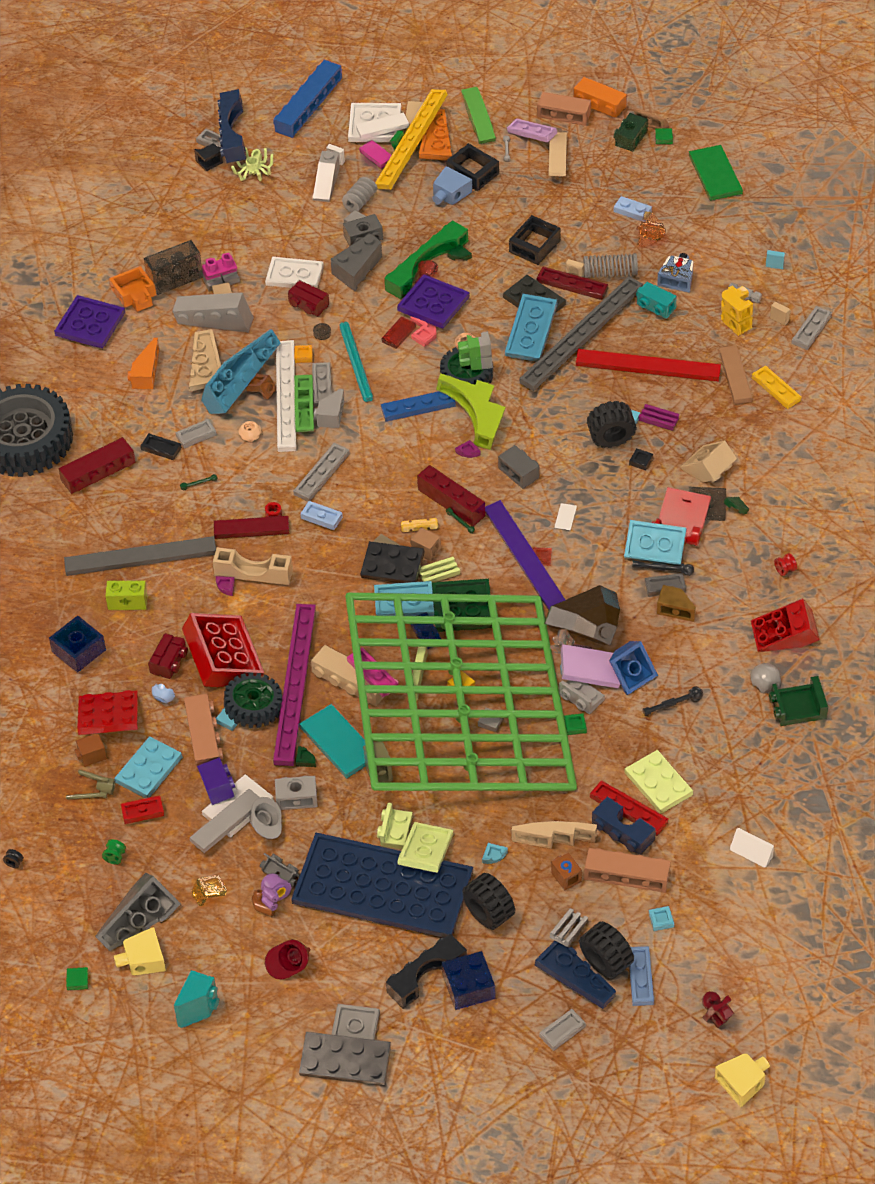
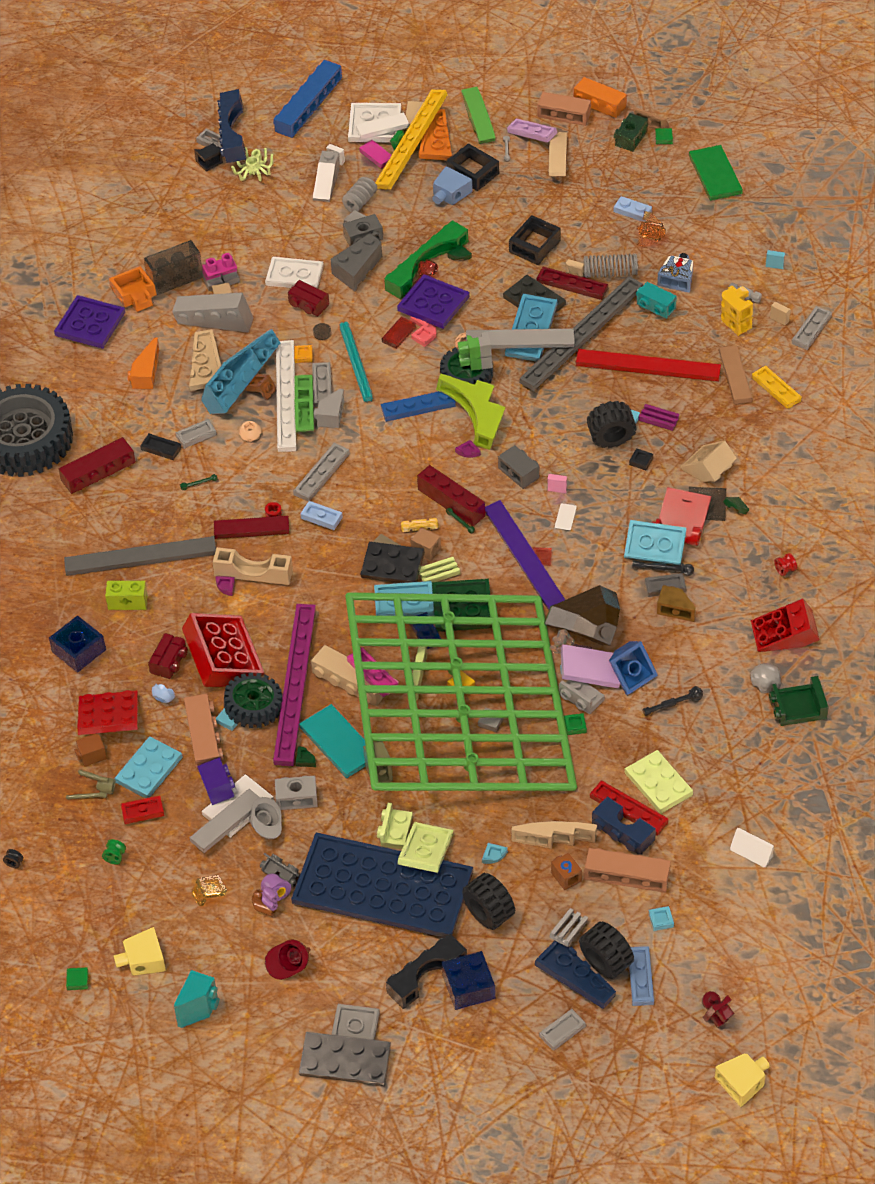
dark grey wedge [95,873,181,951] -> none
none -> light grey tile [466,329,574,349]
none -> bright pink tile [548,474,567,493]

